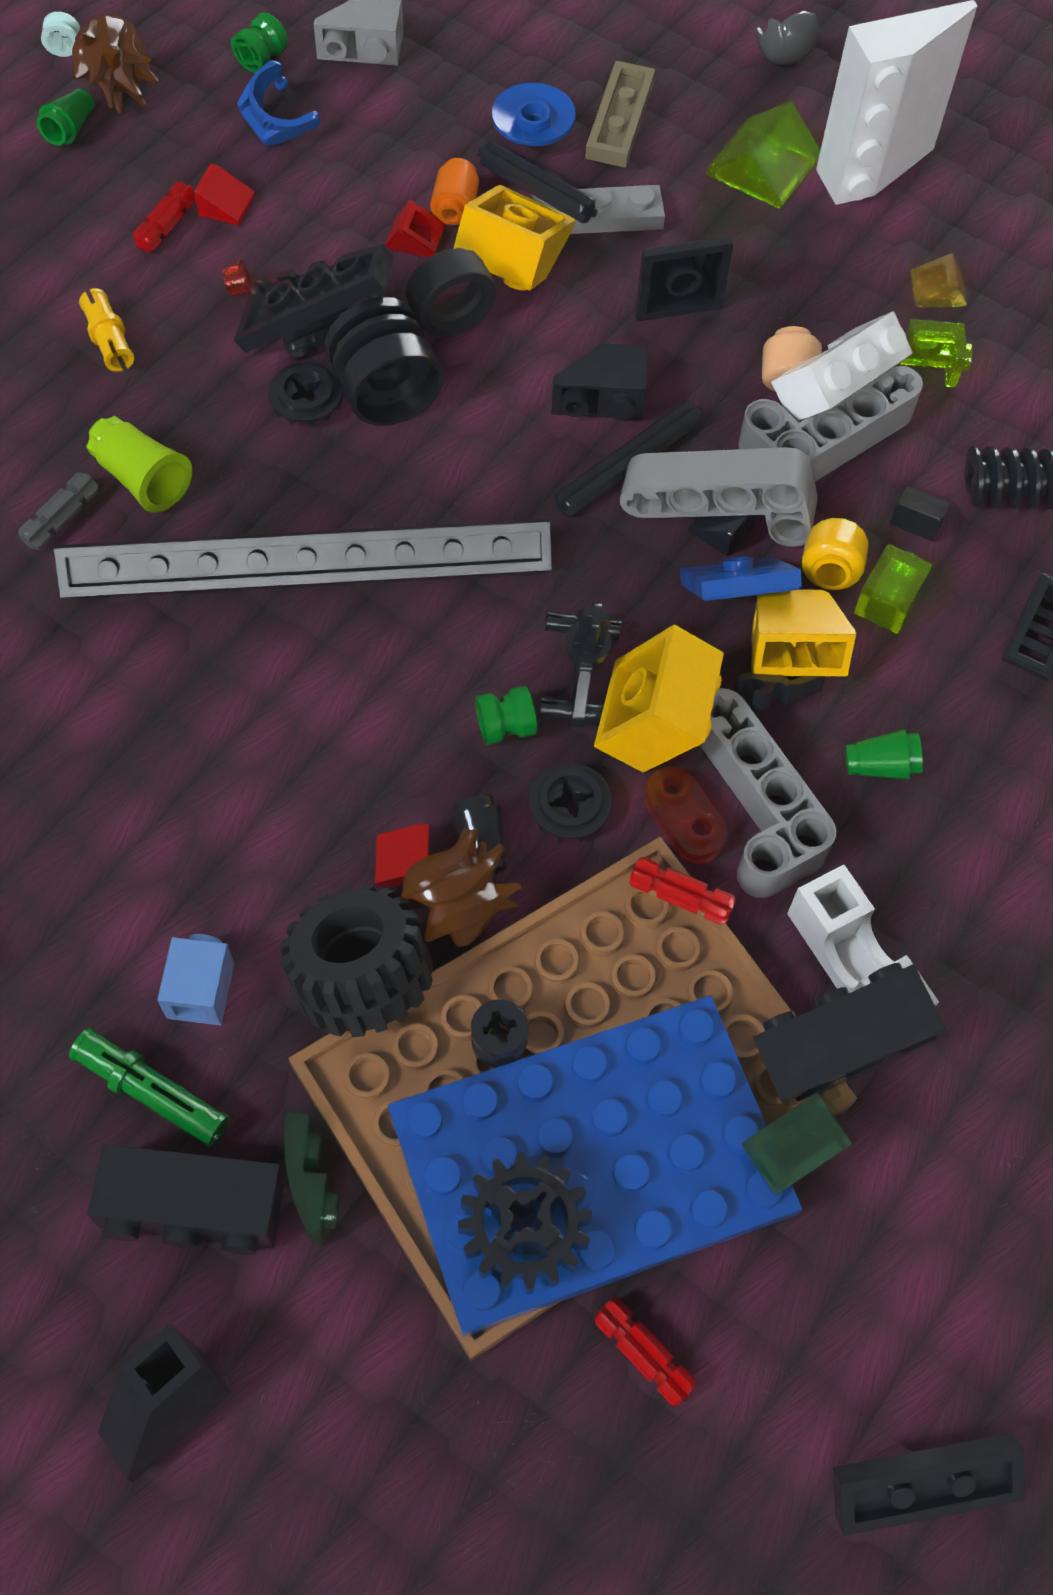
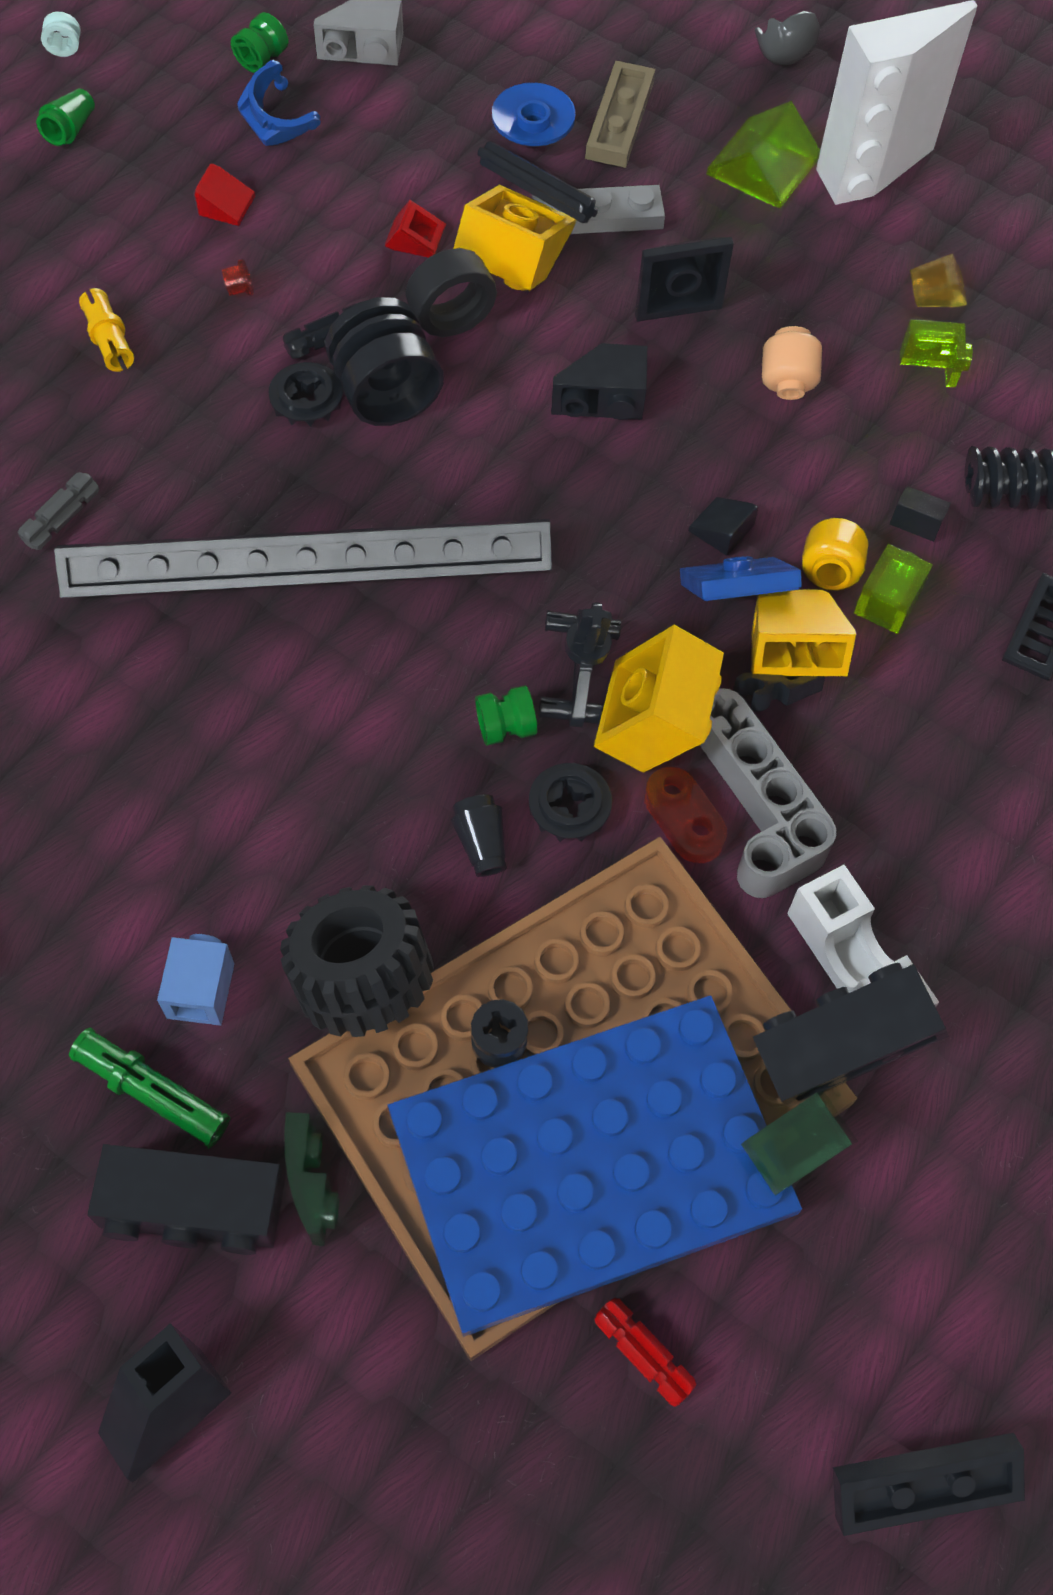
reddish brown hair [72,13,159,115] -> none
lime plant [86,416,192,513] -> none
red axle [133,181,196,253] -> none
black wing [233,244,394,353] -> none
red slope [375,824,430,886] -> none
reddish brown hair [400,828,523,947] -> none
orange brick [430,158,479,225] -> none
black gear [458,1153,593,1294] -> none
black axle [554,400,702,517] -> none
light grey beam [620,447,818,547] -> none
red axle [629,857,736,925] -> none
light grey beam [738,366,923,481] -> none
white arch [771,311,913,421] -> none
green cone [845,729,923,780] -> none

